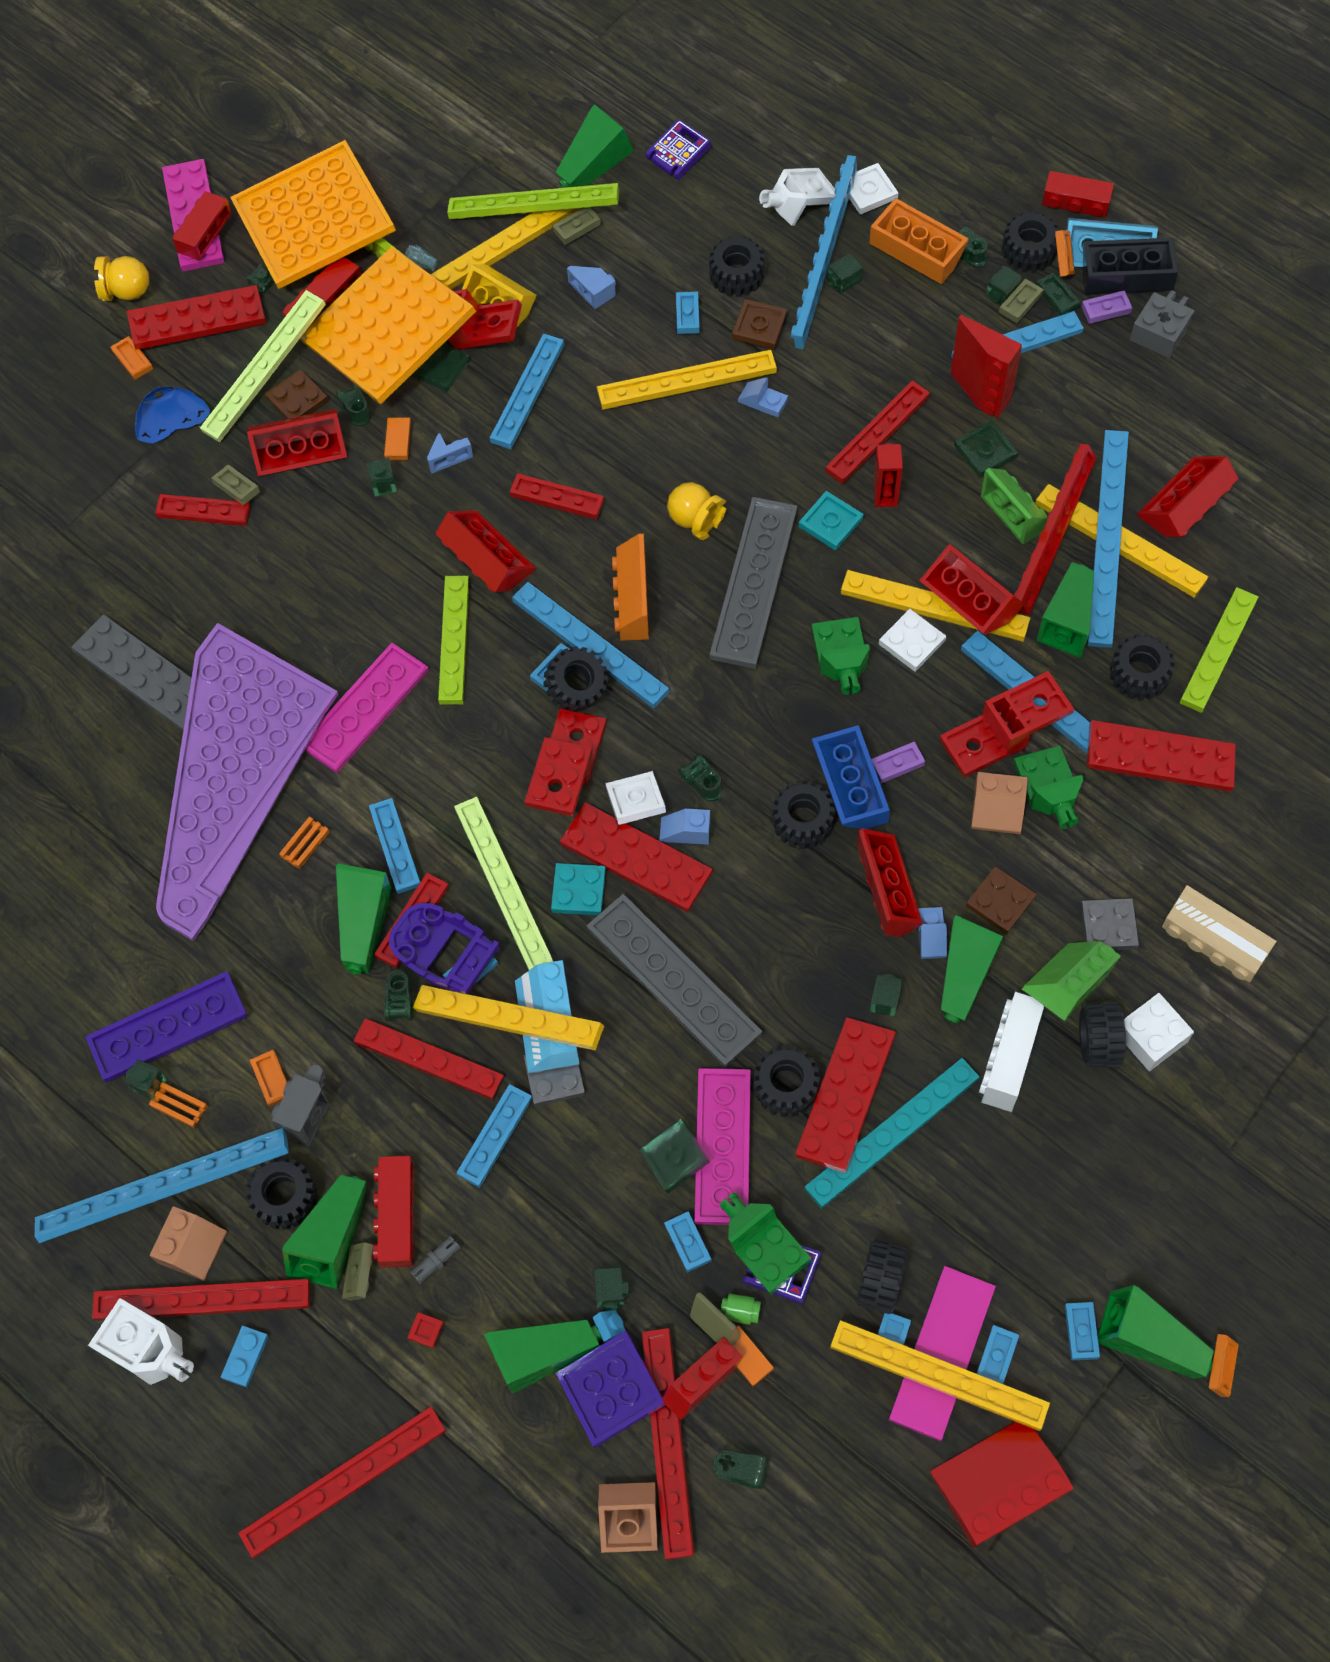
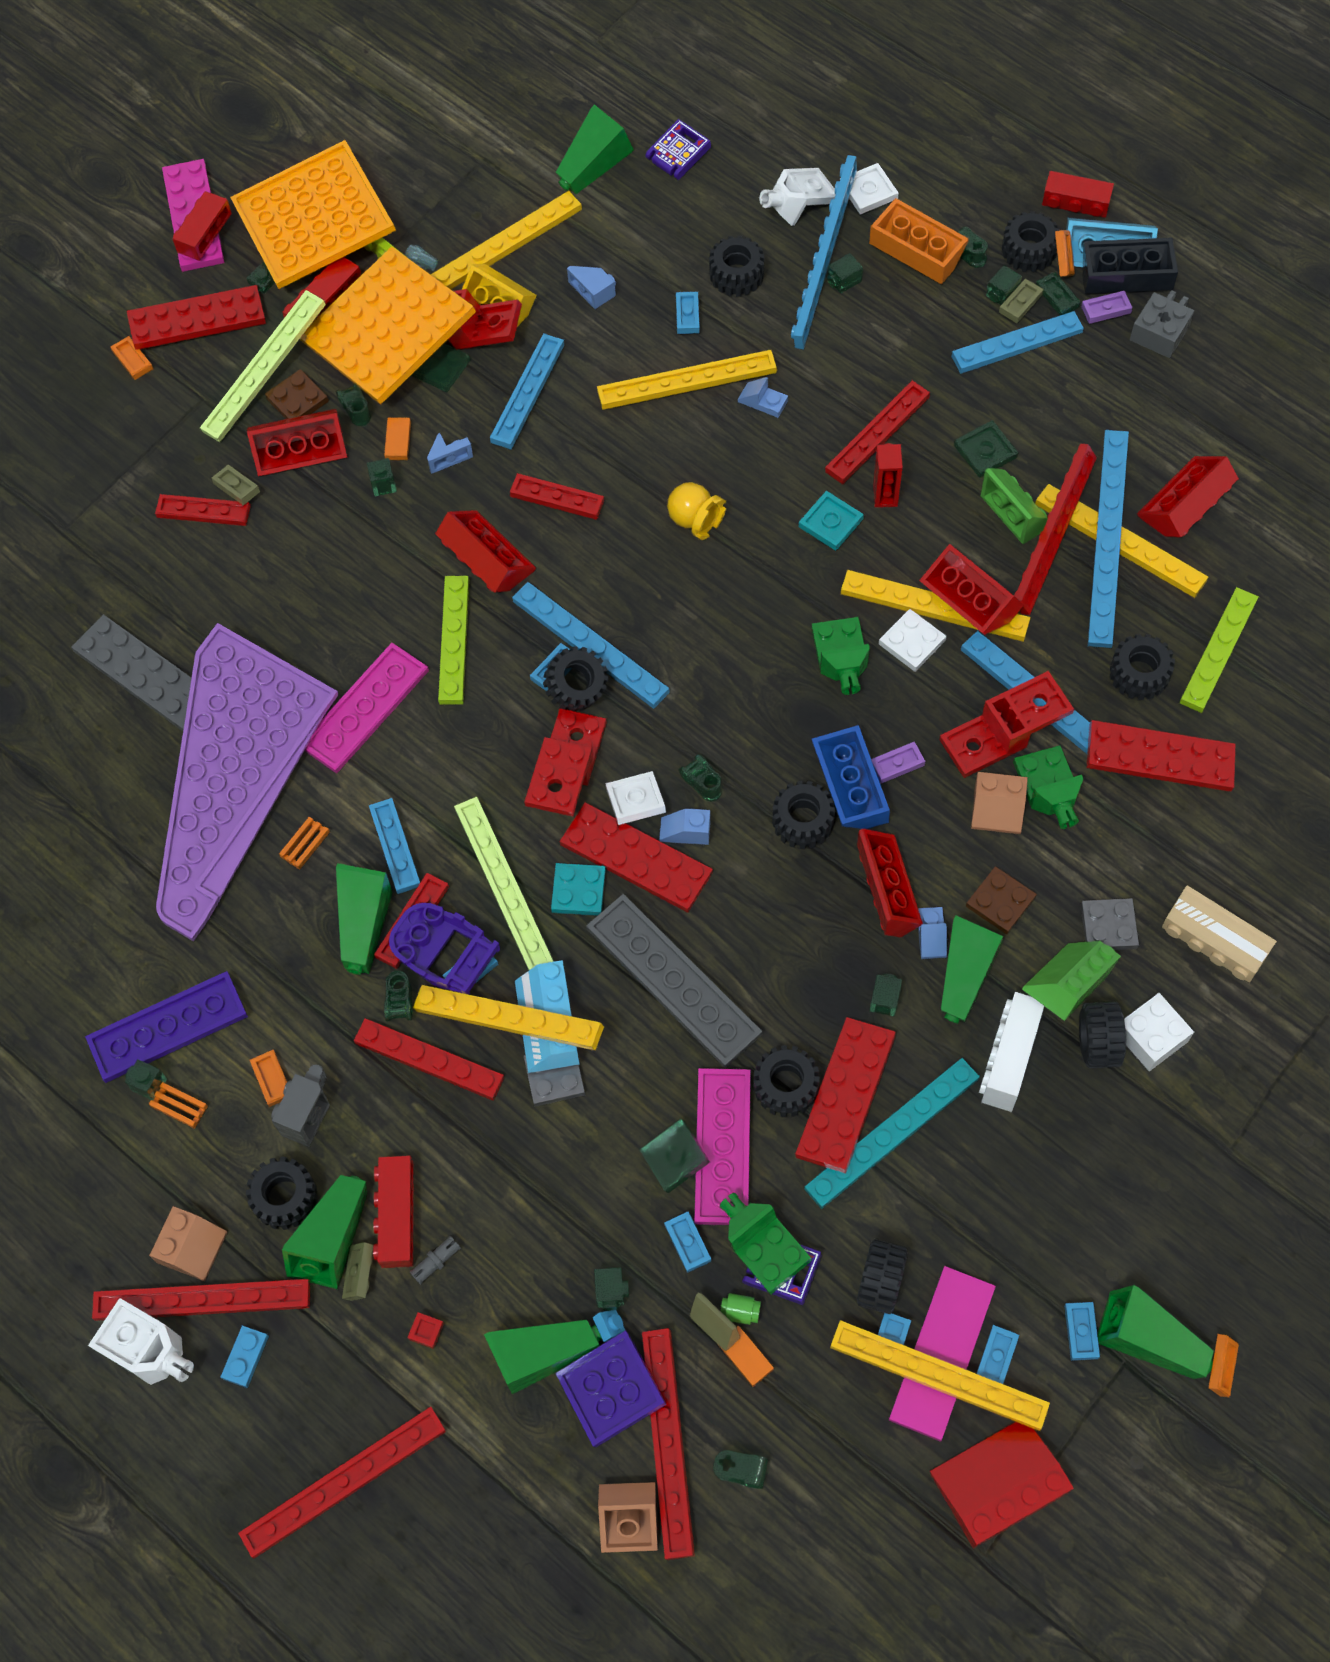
dark azure plate [35,1128,289,1243] -> none
yellow tile [94,256,149,301] -> none
blue piece [135,387,210,443] -> none
lime plate [447,183,619,219] -> none
dark azure plate [456,1084,533,1188] -> none
olive plate [553,207,601,245] -> none
orange slope [612,534,649,641] -> none
red brick [661,1337,743,1420] -> none
dark grey plate [709,497,798,669] -> none
reddish brown plate [732,299,787,349] -> none
red slope [950,315,1022,418] -> none
green slope [1037,562,1094,659] -> none

